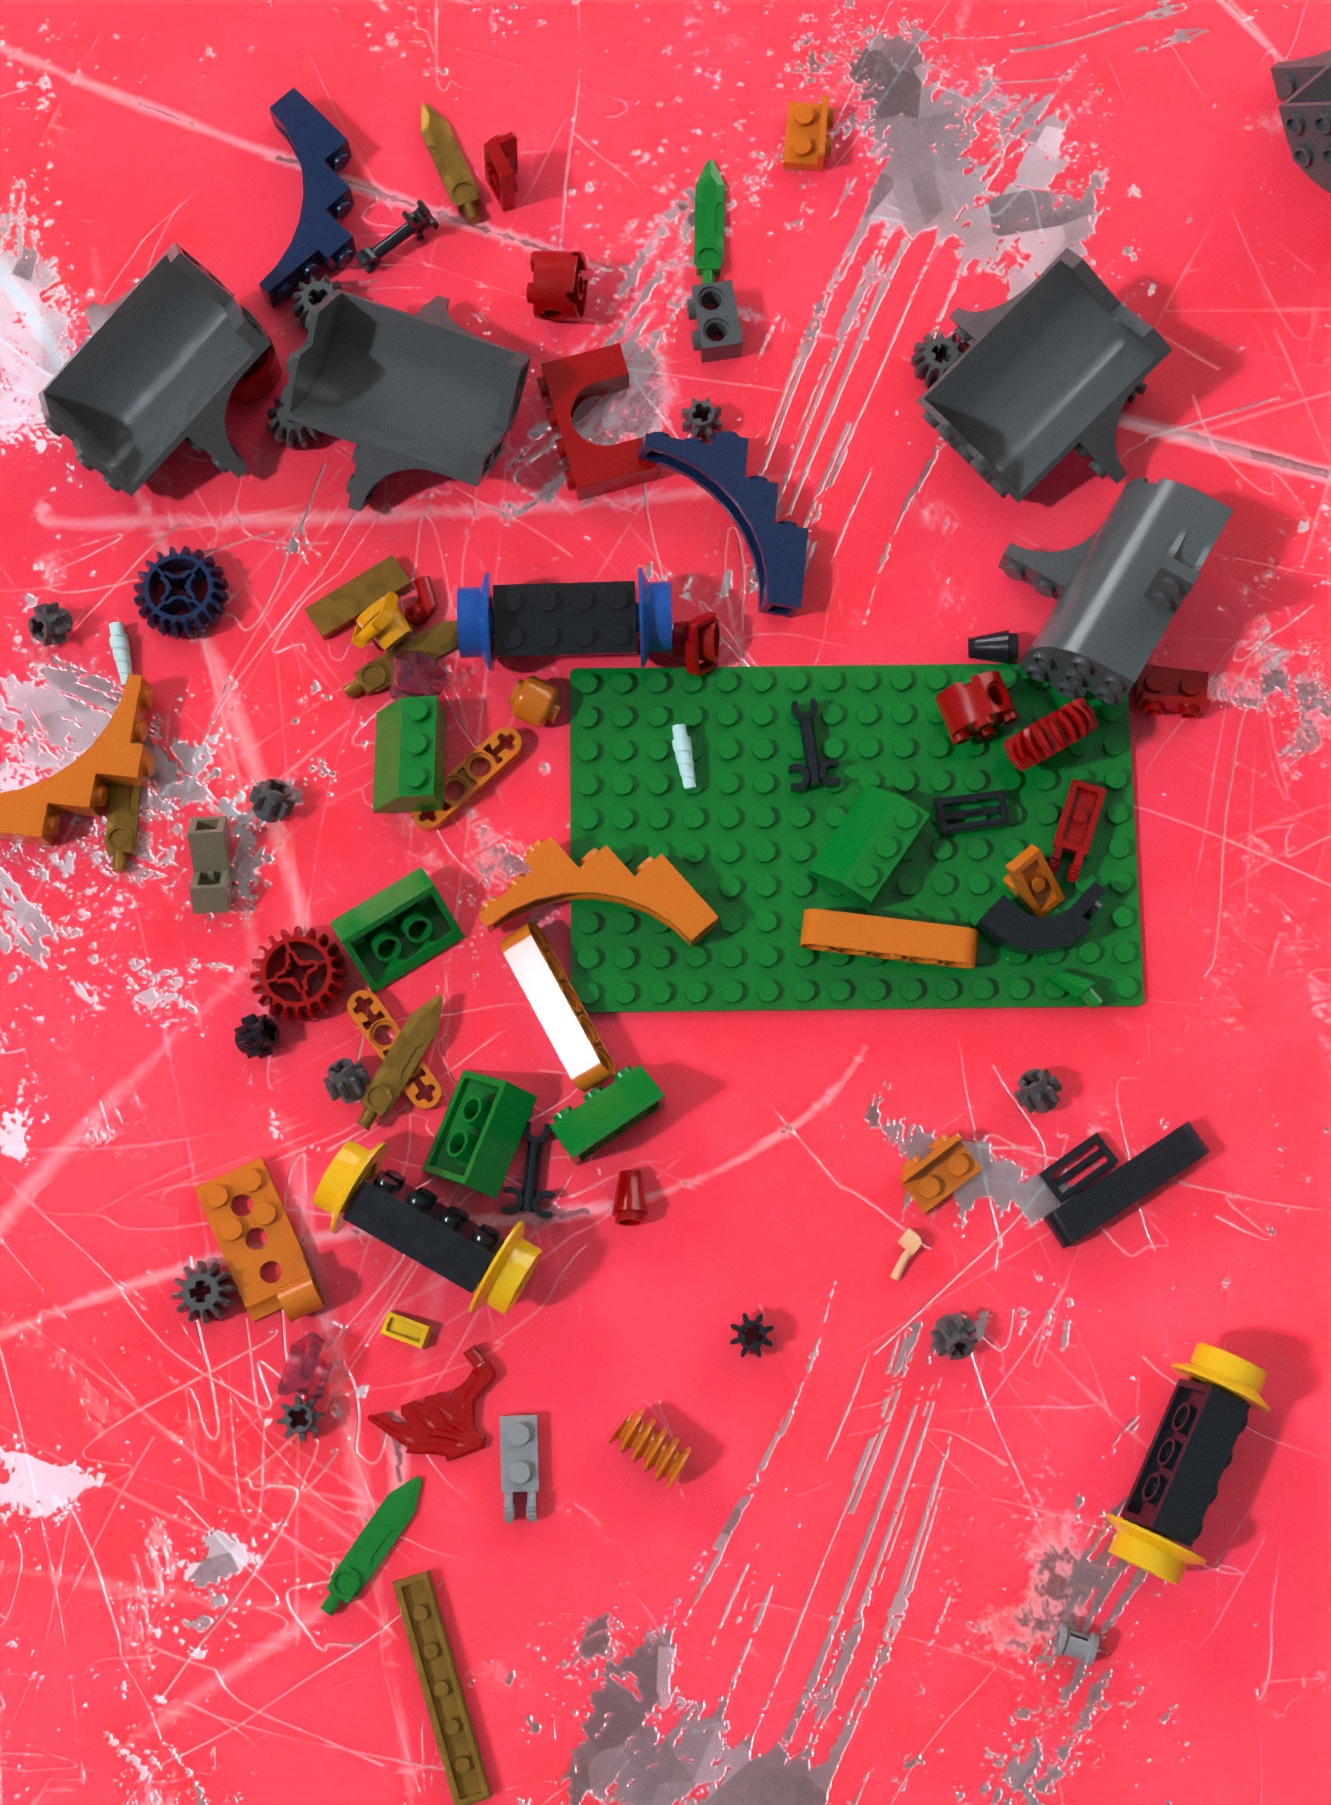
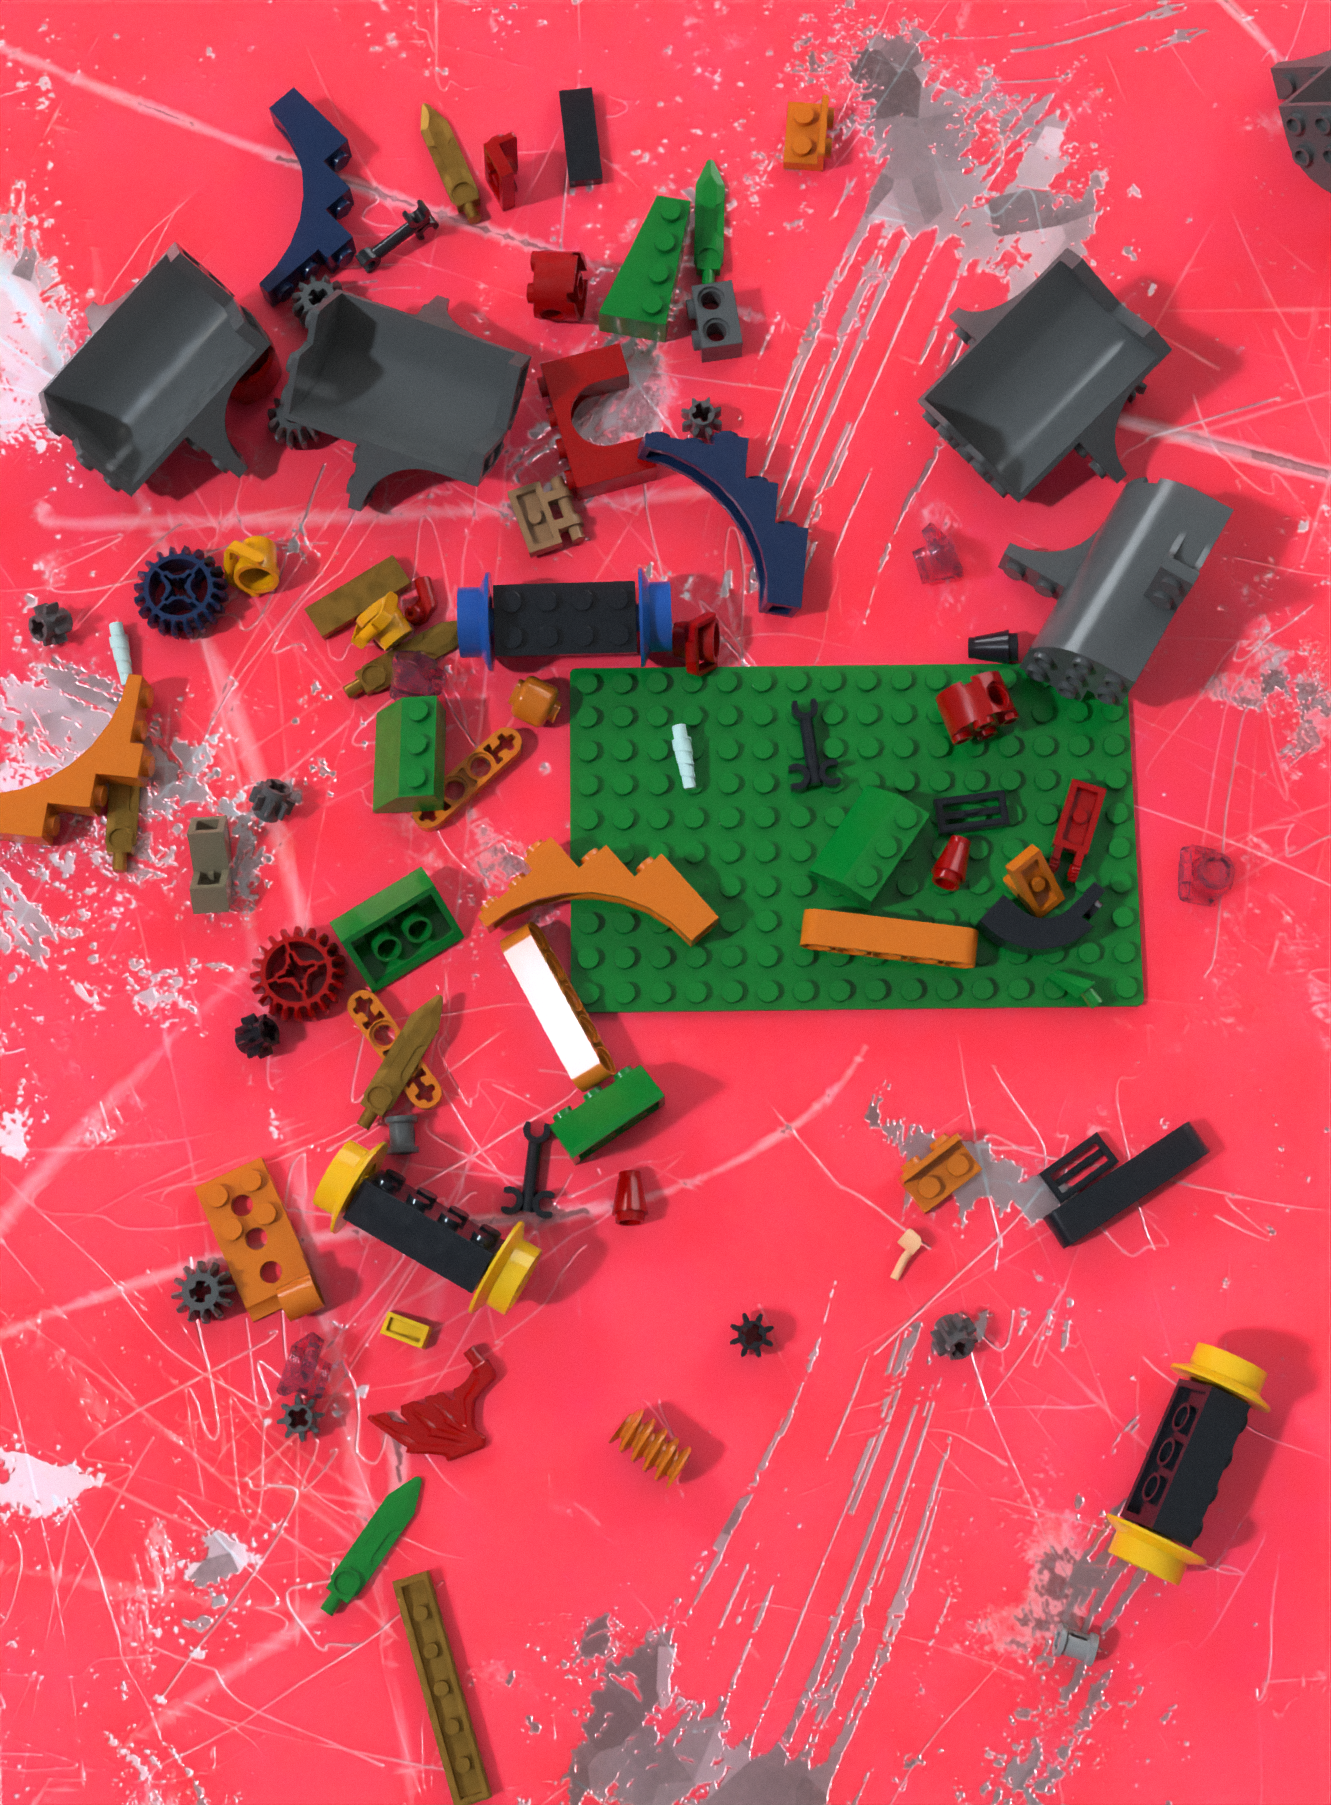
dark grey gear [323,1058,371,1104] -> none
green slope [422,1070,537,1198] -> none
light grey hinge [500,1415,540,1523] -> none
dark grey gear [910,330,966,388] -> none
red gear [1003,698,1098,770] -> none
dark grey gear [1014,1069,1062,1114] -> none
red bracket [1133,665,1210,719] -> none
none -> light orange piece [223,536,280,597]
none -> dark grey bush [385,1115,419,1155]
none -> medium nougat plate [507,476,586,558]
none -> black tile [559,87,603,187]
none -> green wedge [598,195,690,343]
none -> clear pink piece [912,522,964,584]
none -> red cone [931,835,971,891]
none -> clear pink piece [1178,844,1235,907]

